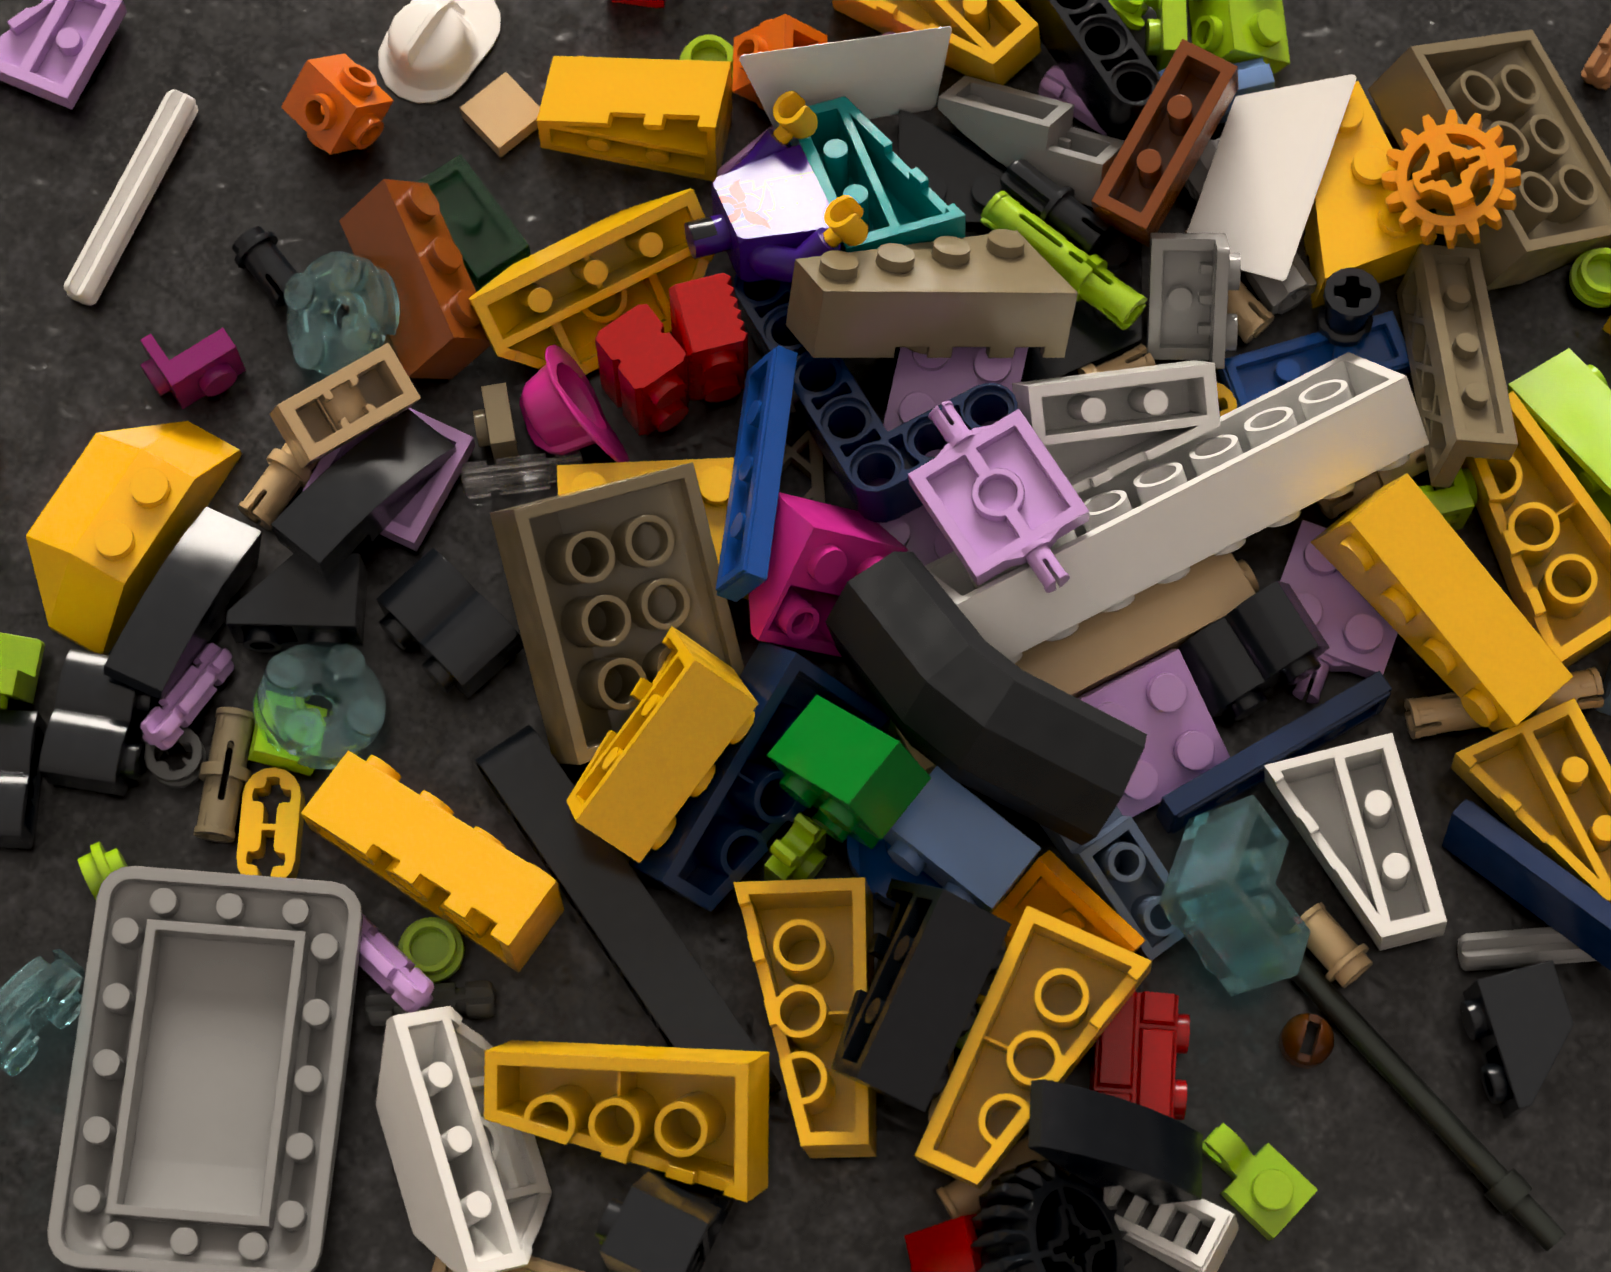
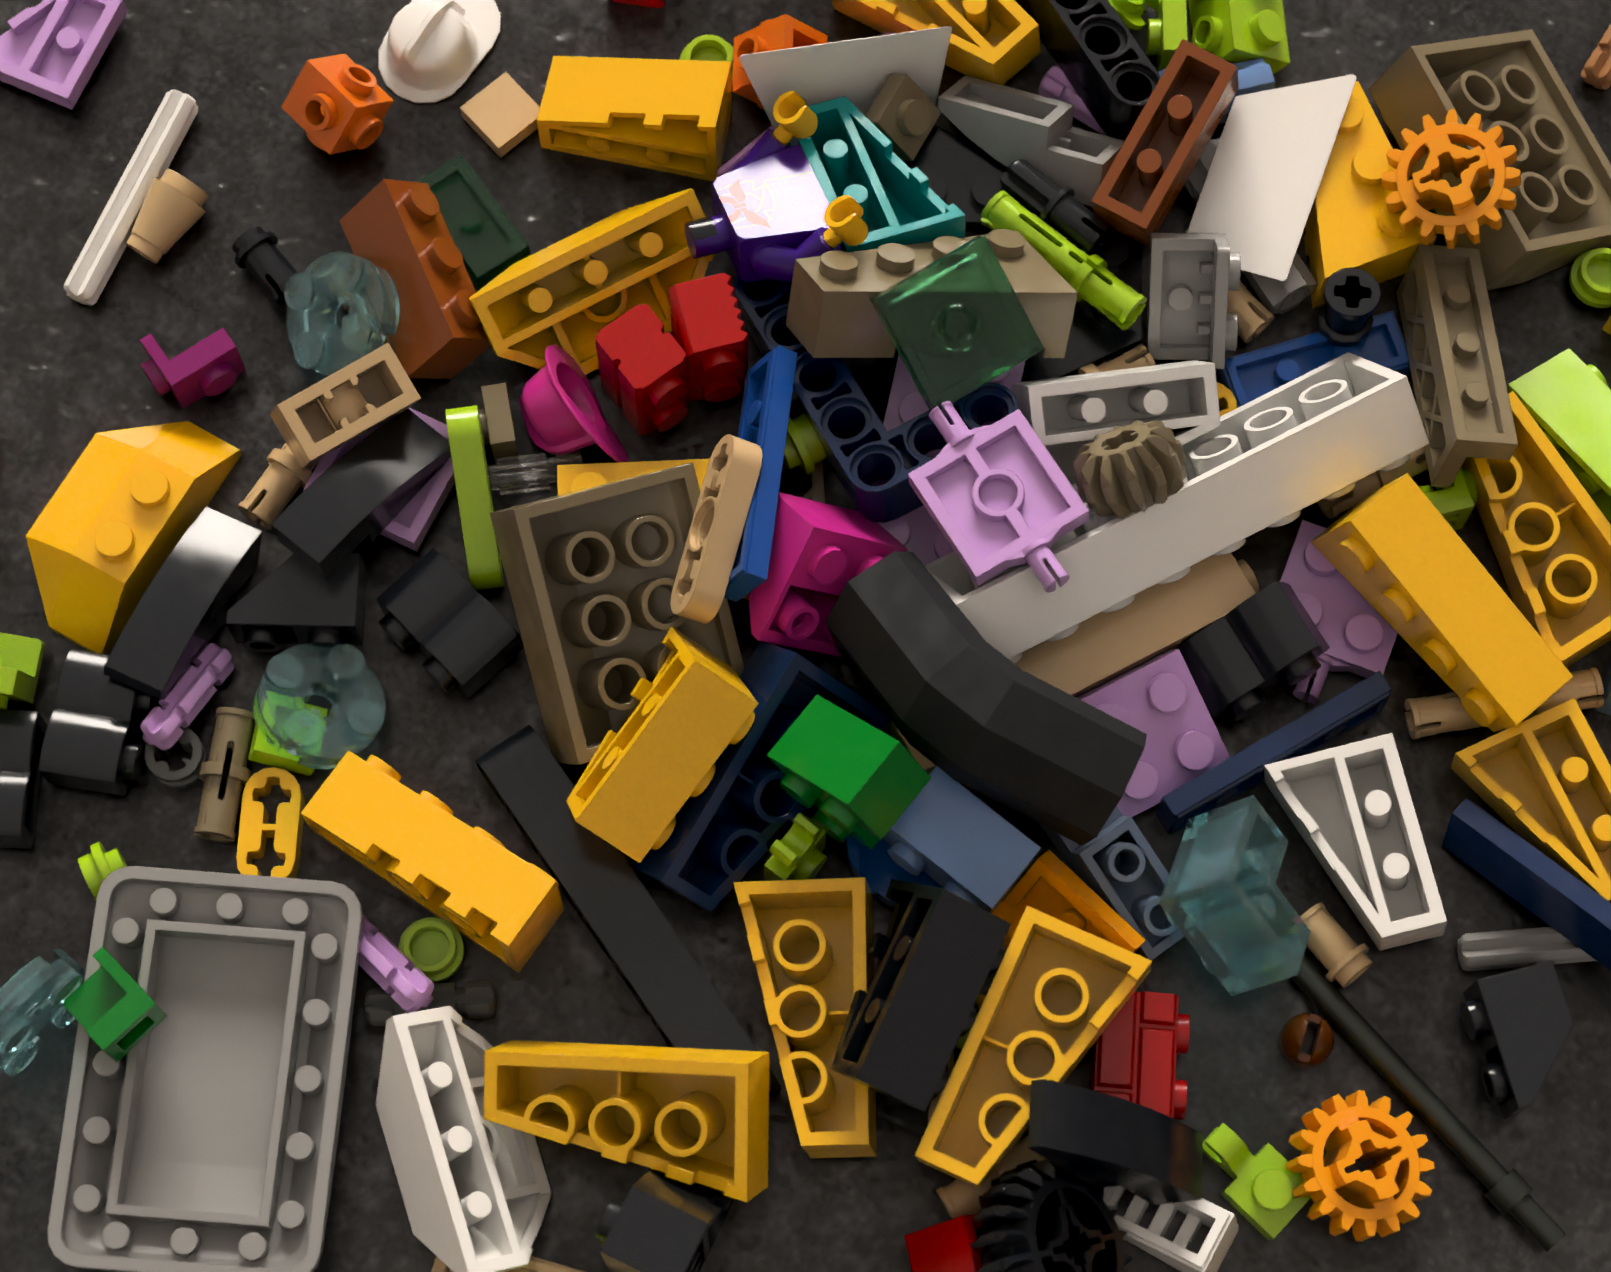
none -> green panel [64,947,167,1063]
none -> tan cone [125,168,209,264]
none -> lime beam [445,405,504,591]
none -> tan beam [670,434,763,624]
none -> lime plate [783,414,826,476]
none -> dark tan plate [865,74,941,161]
none -> clear green plate [870,235,1044,412]
none -> dark tan gear [1072,420,1188,518]
none -> light orange gear [1286,1090,1435,1241]

